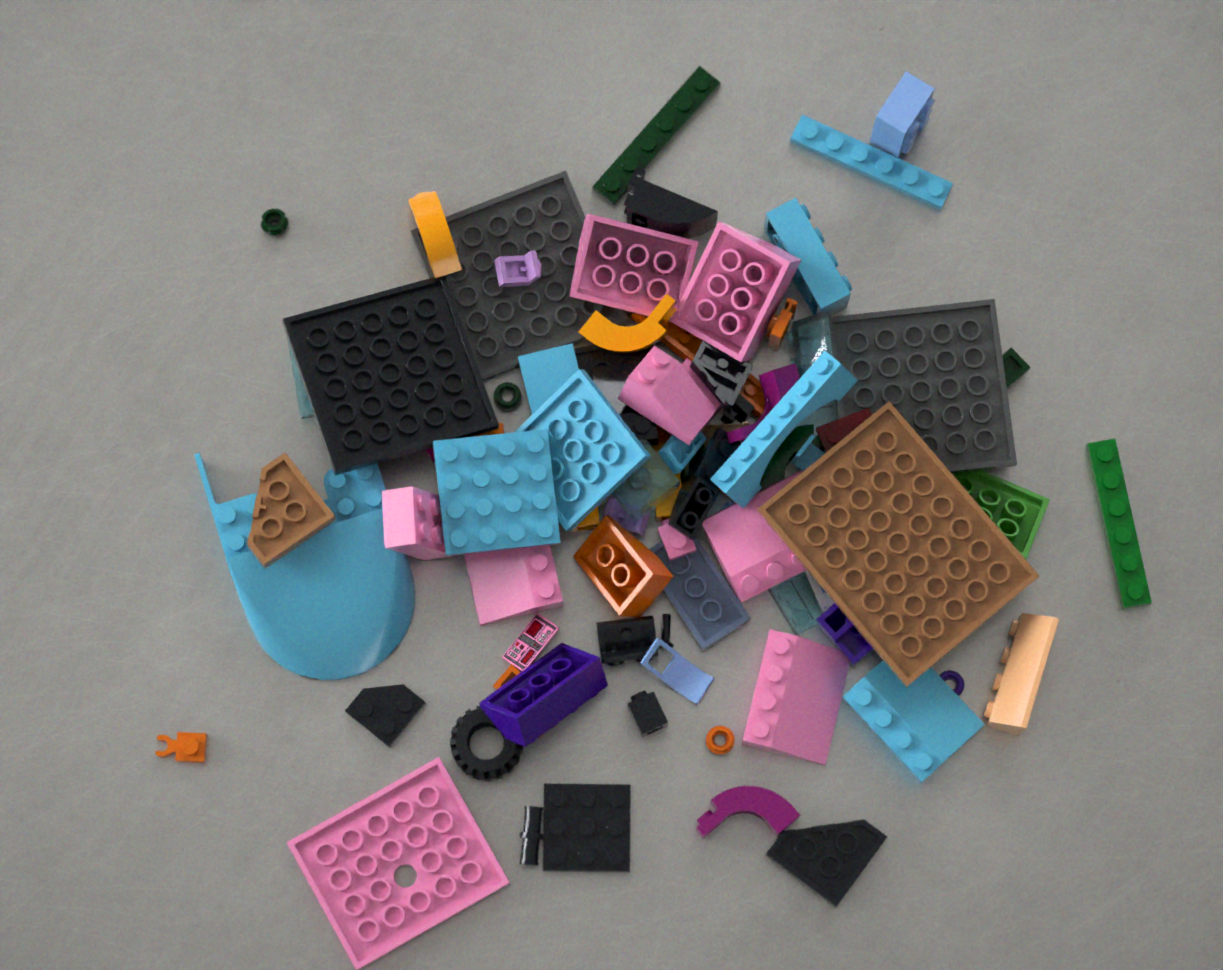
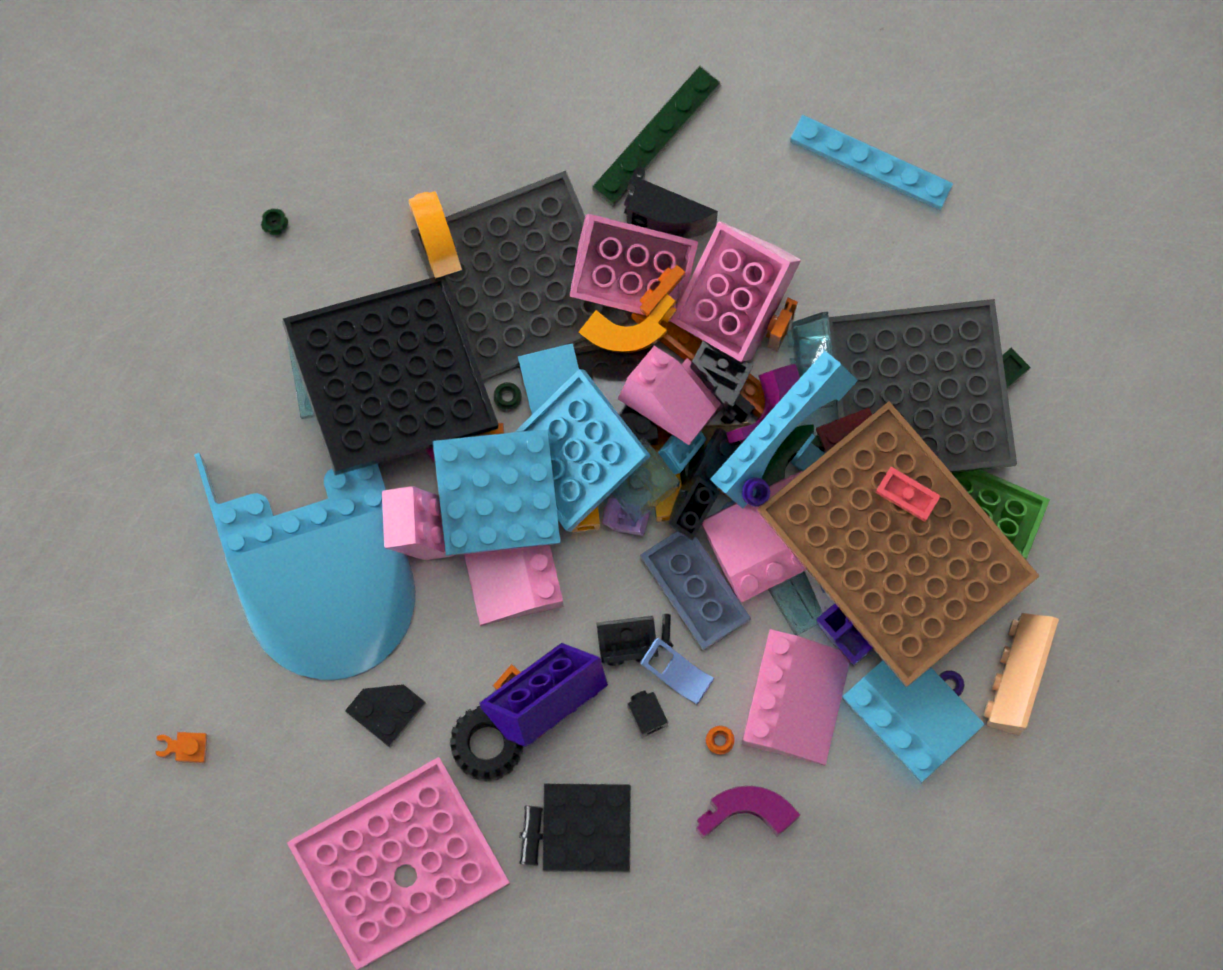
medium nougat plate [247,453,336,569] -> none
lavender bracket [494,251,541,287] -> none
slope [502,613,560,672] -> none
orange slope [573,515,674,617] -> none
bright pink bracket [657,518,696,561] -> none
medium azure brick [764,198,852,323] -> none
black plate [766,819,887,908] -> none
light blue brick [869,71,935,158] -> none
green plate [1086,438,1152,610] -> none
none -> orange plate [640,265,685,317]
none -> dark purple plate [742,477,770,507]
none -> coral plate [875,467,941,522]

